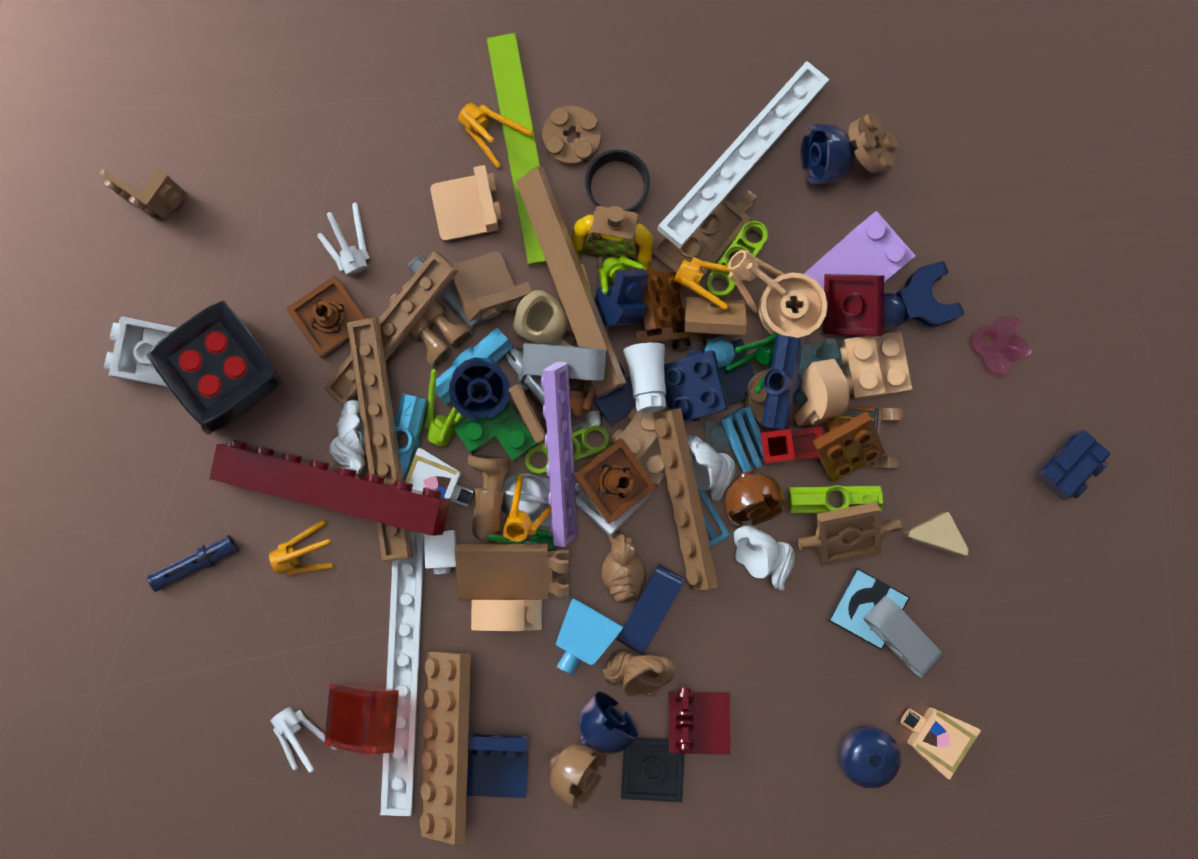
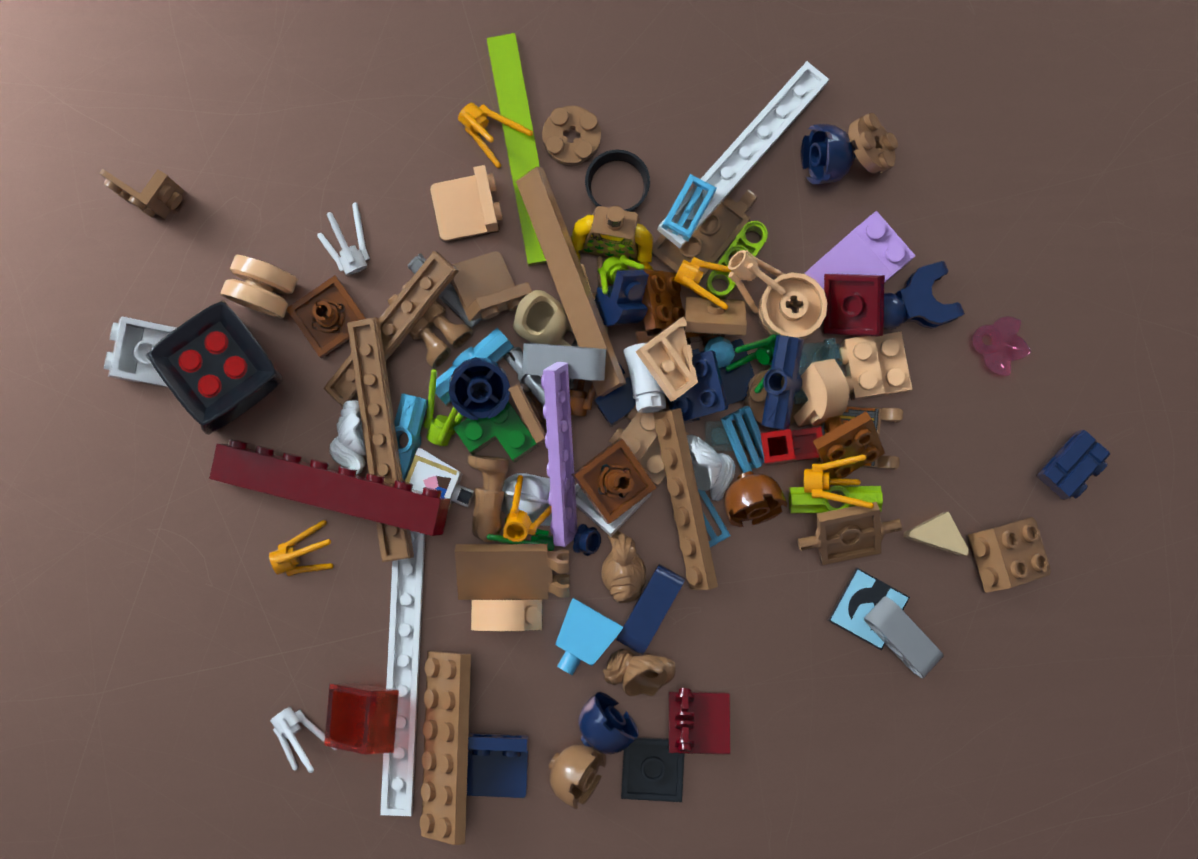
dark blue pin [147,535,238,592] -> none
white brick [424,530,458,574] -> none
lime beam [525,425,609,475] -> none
white hand [572,411,603,433] -> none
white hair [733,524,795,591] -> none
dark blue cylinder [839,726,901,788] -> none
light nougat torso [900,707,981,780] -> none
none -> light nougat wheel [220,255,298,319]
none -> dark blue plate [573,524,601,556]
none -> light nougat wing [635,317,698,402]
none -> medium azure tile [662,174,717,241]
none -> light orange plant [804,455,874,509]
none -> medium nougat bracket [968,517,1051,593]

